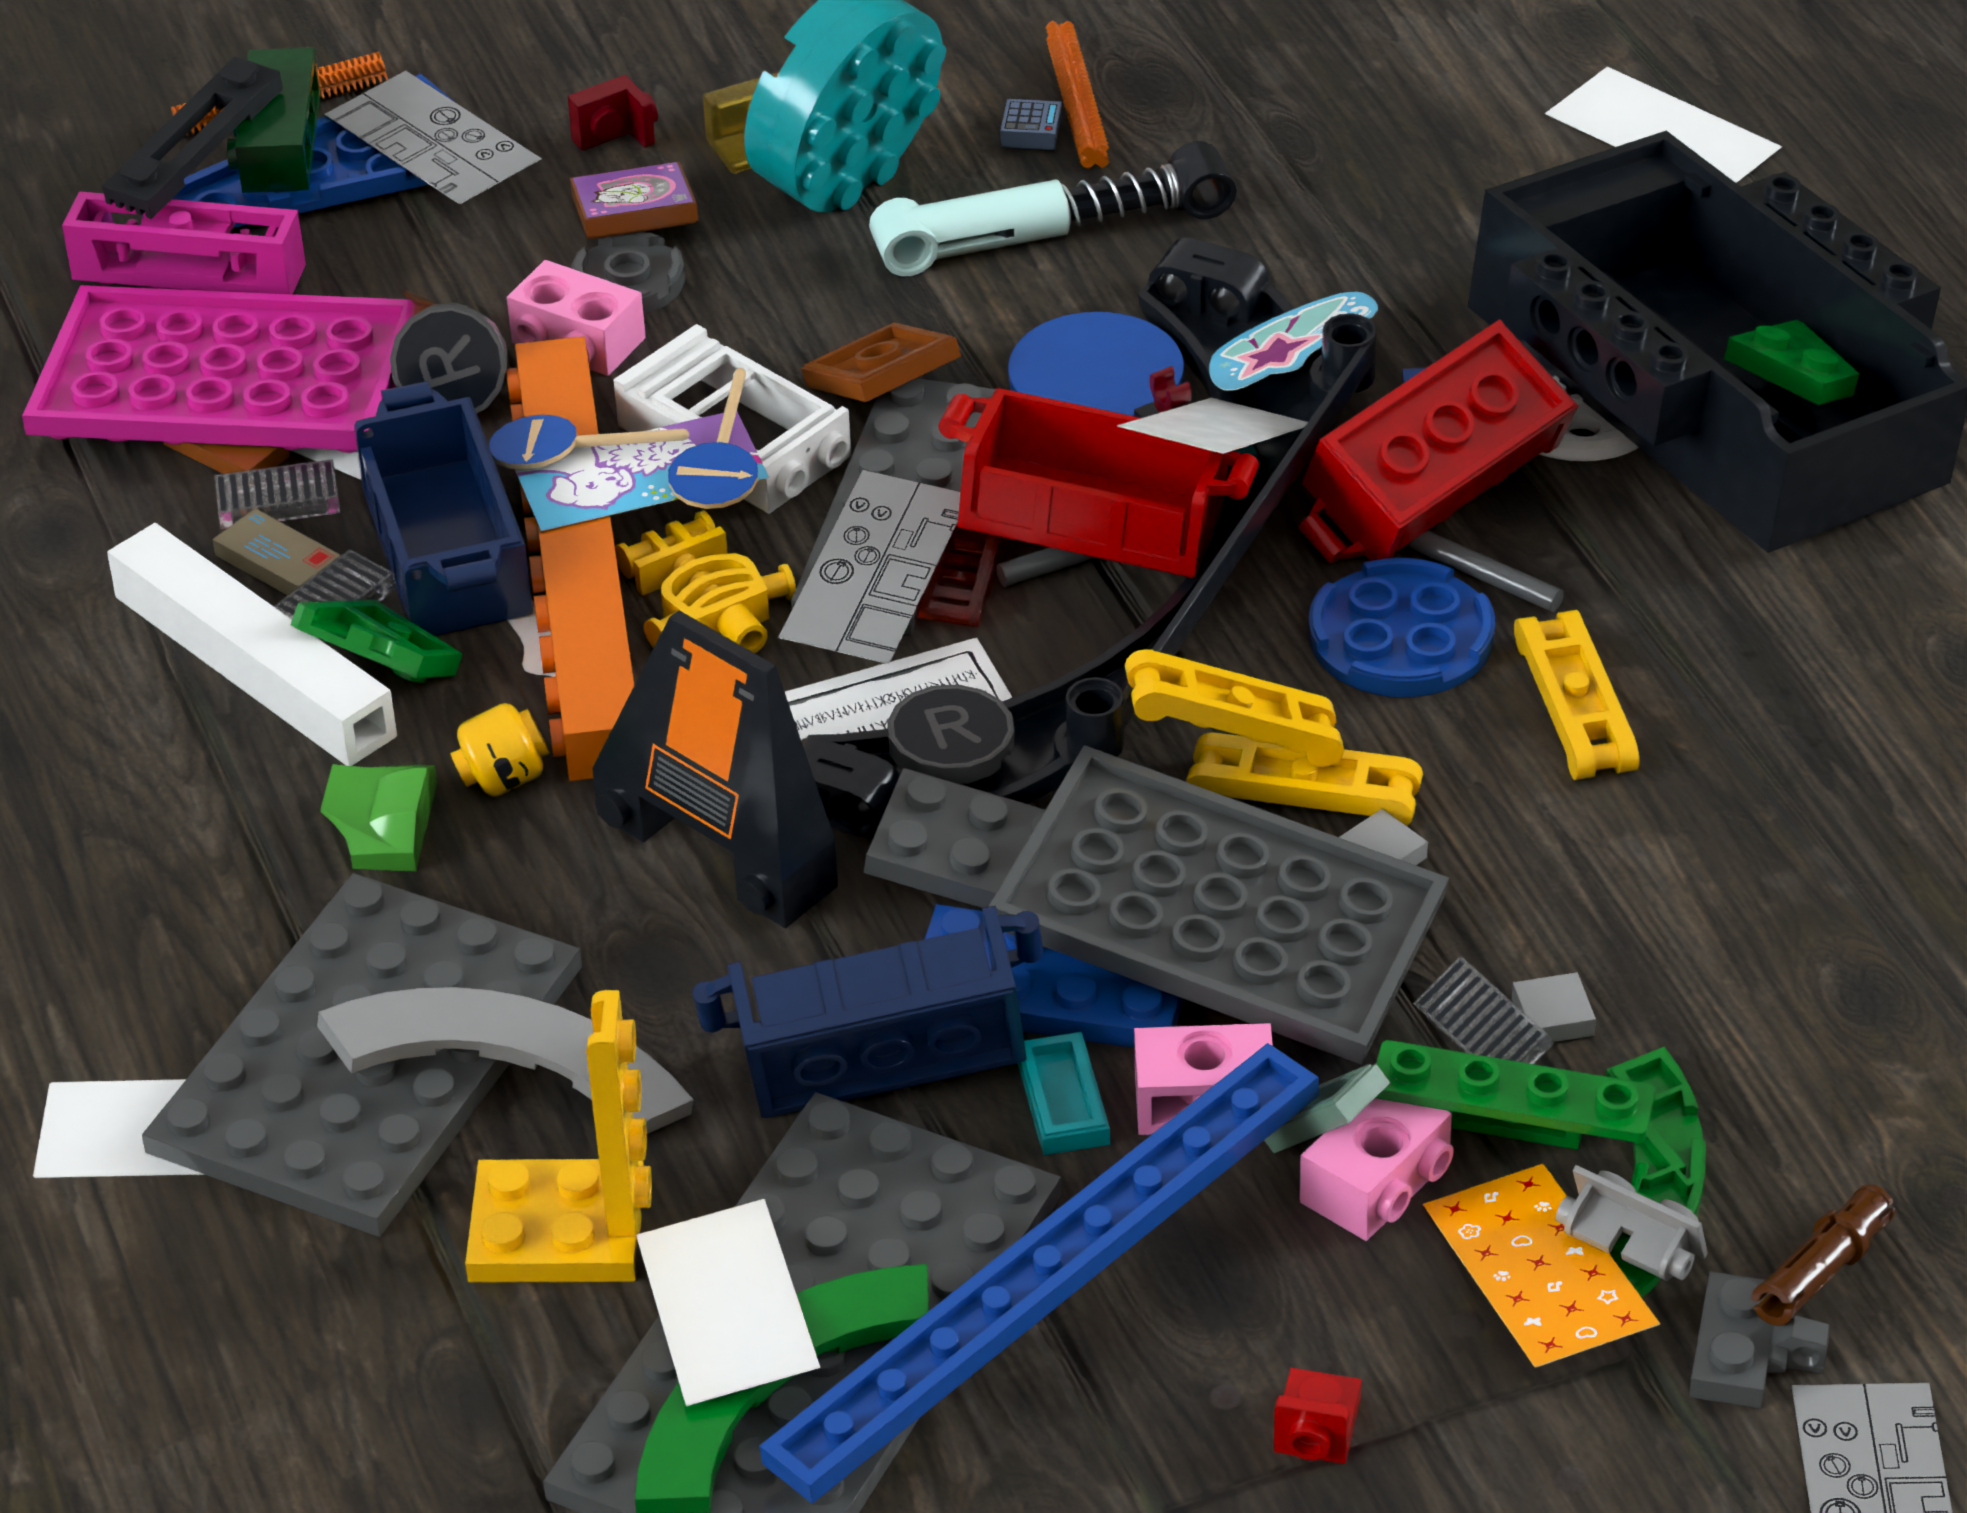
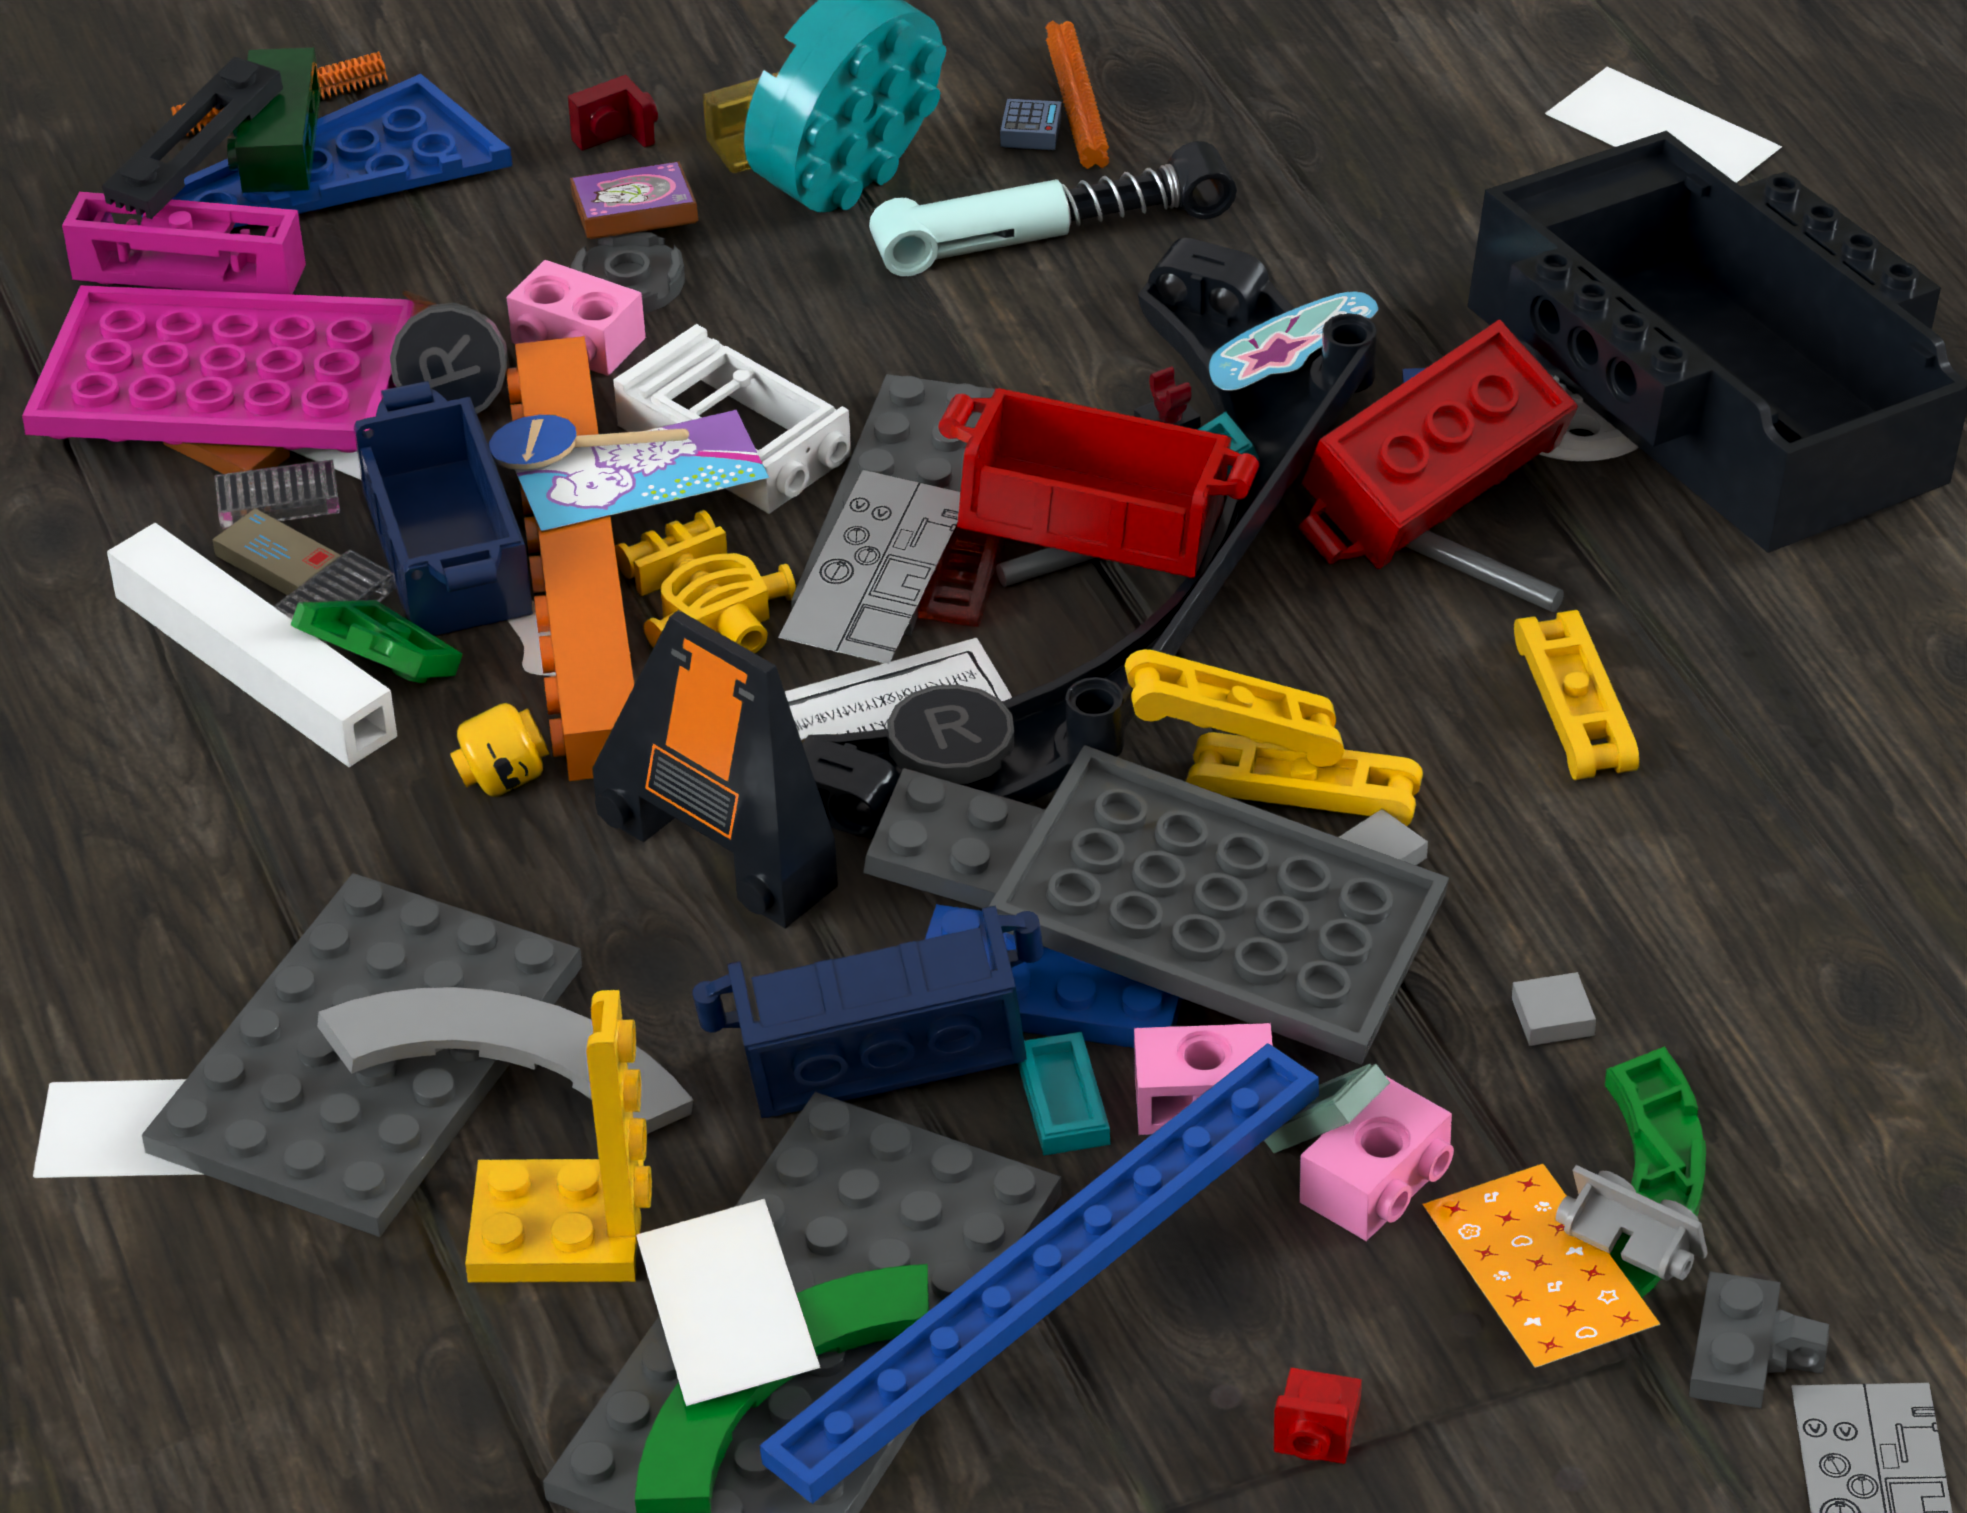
bright green slope [321,764,437,871] -> none
light grey sticker [324,71,542,204] -> none
blue piece [668,368,758,509] -> none
dark orange tile [801,322,961,402] -> none
blue tile [1008,312,1184,416] -> none
white sticker [1117,398,1308,454] -> none
blue tile [1308,558,1495,697] -> none
green bracket [1375,1040,1656,1150] -> none
tile [1413,956,1554,1064] -> none
green wing [1724,320,1859,405] -> none
reddish brown pin [1751,1184,1896,1326] -> none

